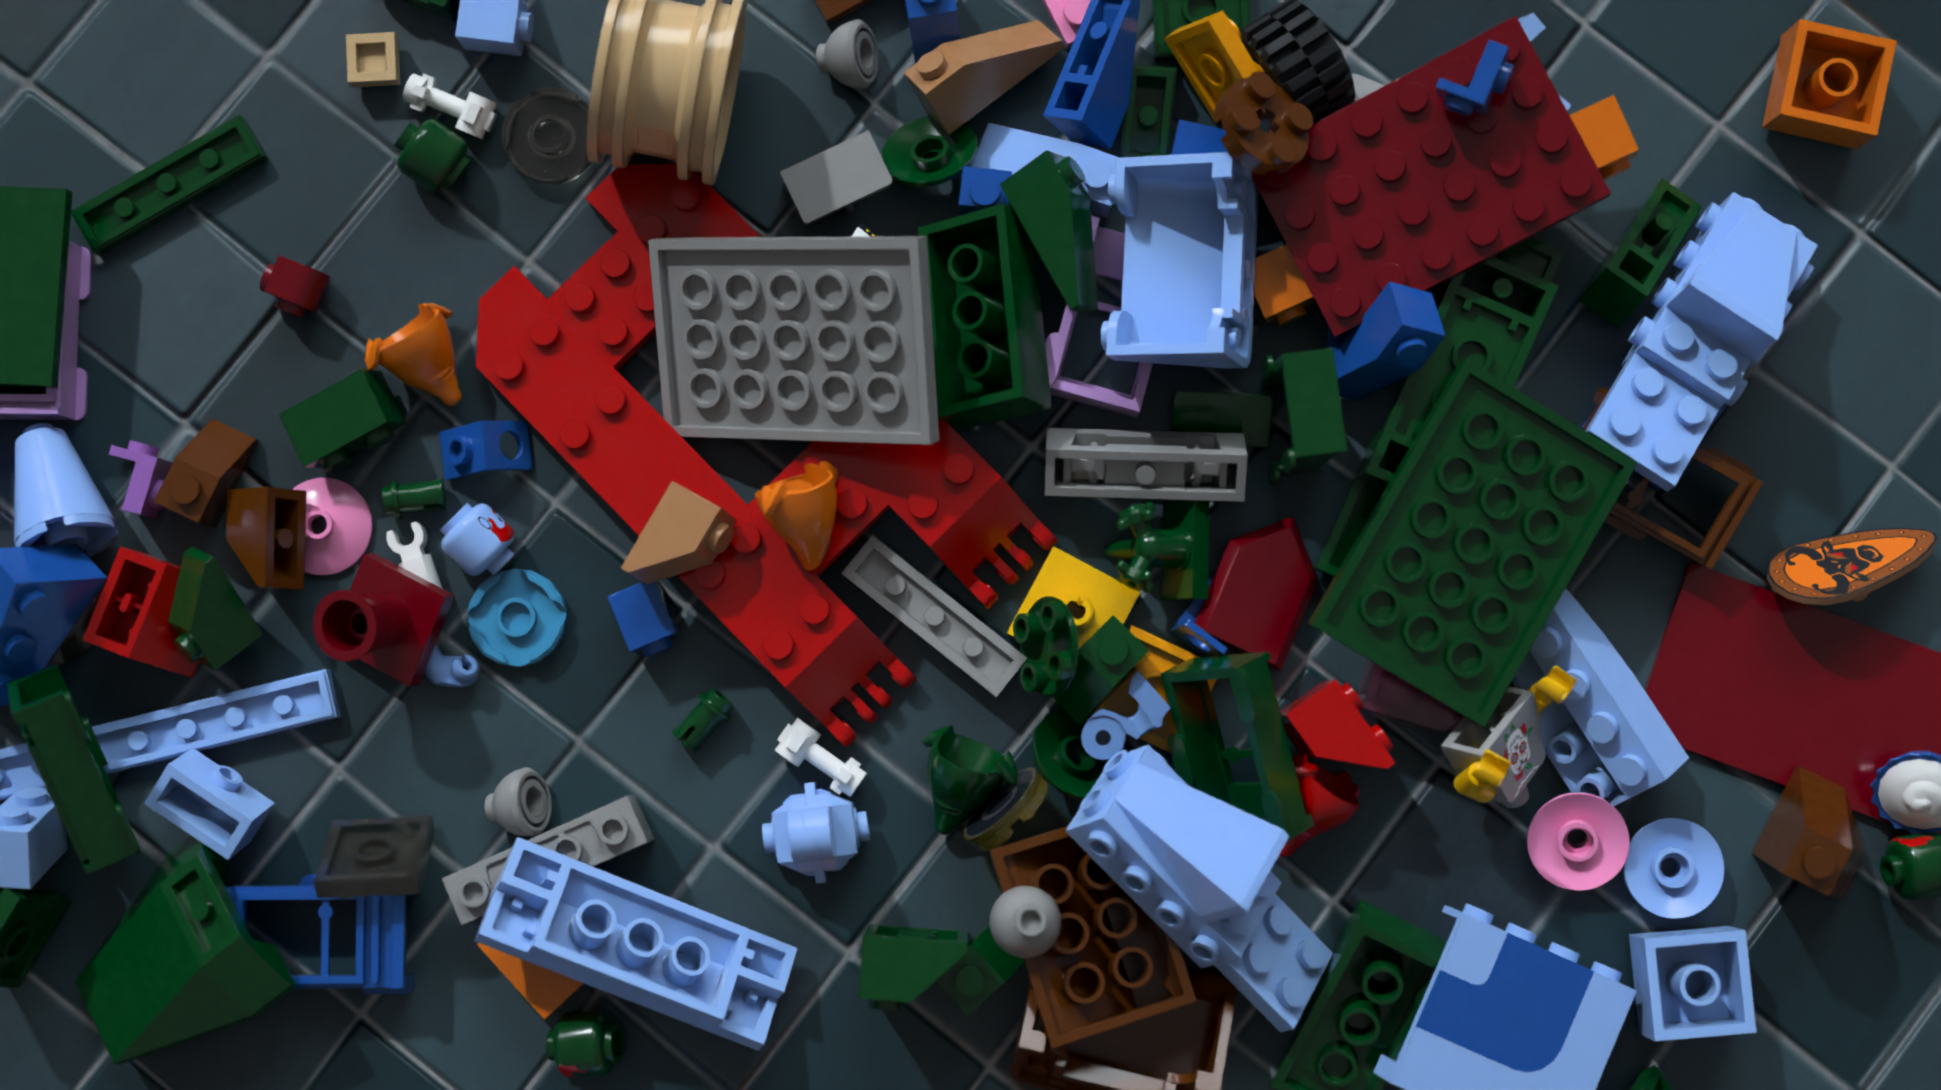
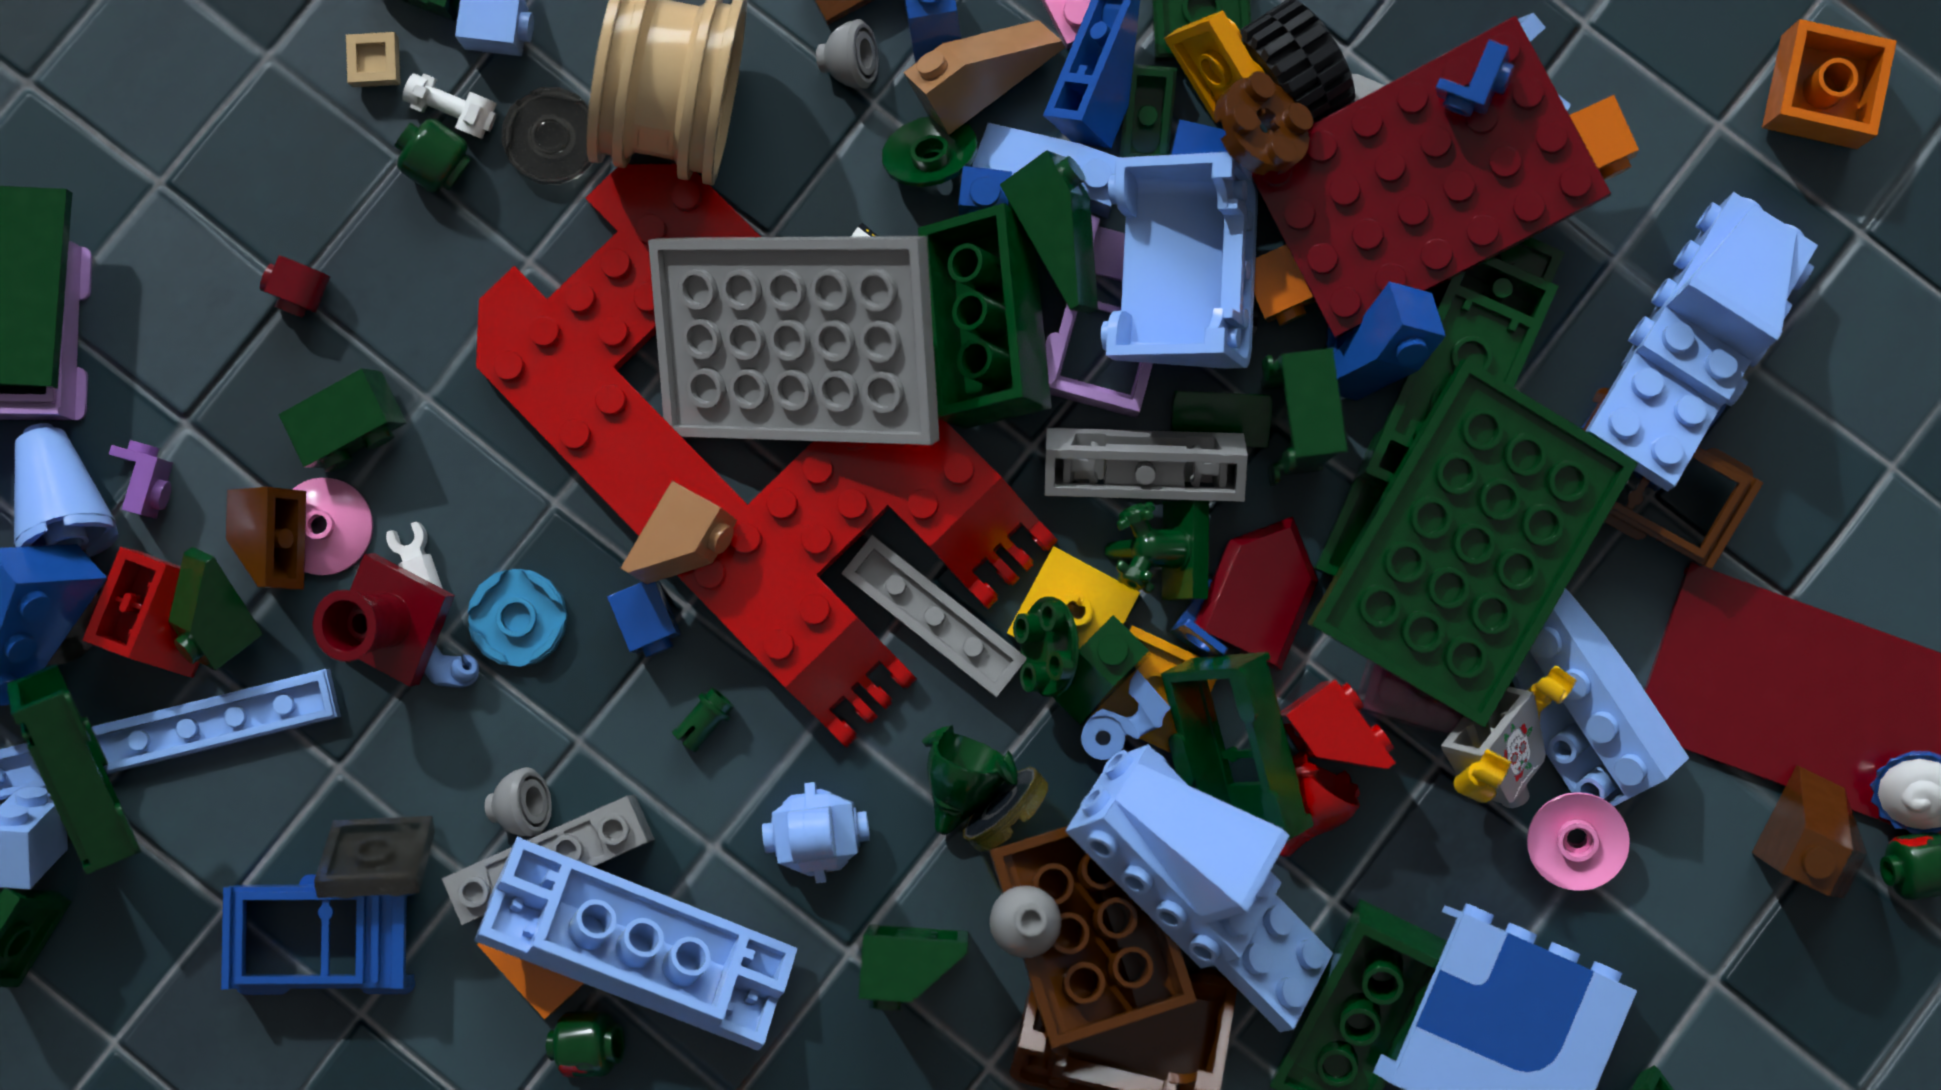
dark green tile [71,114,268,256] -> none
dark green wedge [75,836,296,1065] -> none
light blue brick [144,748,275,860] -> none
reddish brown slope [154,418,259,528] -> none
orange hat [364,303,462,406] -> none
dark green pin [382,478,447,520] -> none
blue bracket [439,420,533,480] -> none
light blue head [439,502,515,576] -> none
orange hat [755,461,838,570] -> none
white bar [775,717,867,797] -> none
light grey panel [780,130,893,225] -> none
dark green slope [936,923,1024,1016] -> none
dark green dish [1032,708,1109,800] -> none
dark green slope [1578,178,1702,328] -> none
light blue dish [1623,818,1724,919] -> none
light blue brick [1629,926,1757,1041] -> none
shield [1767,528,1937,605] -> none

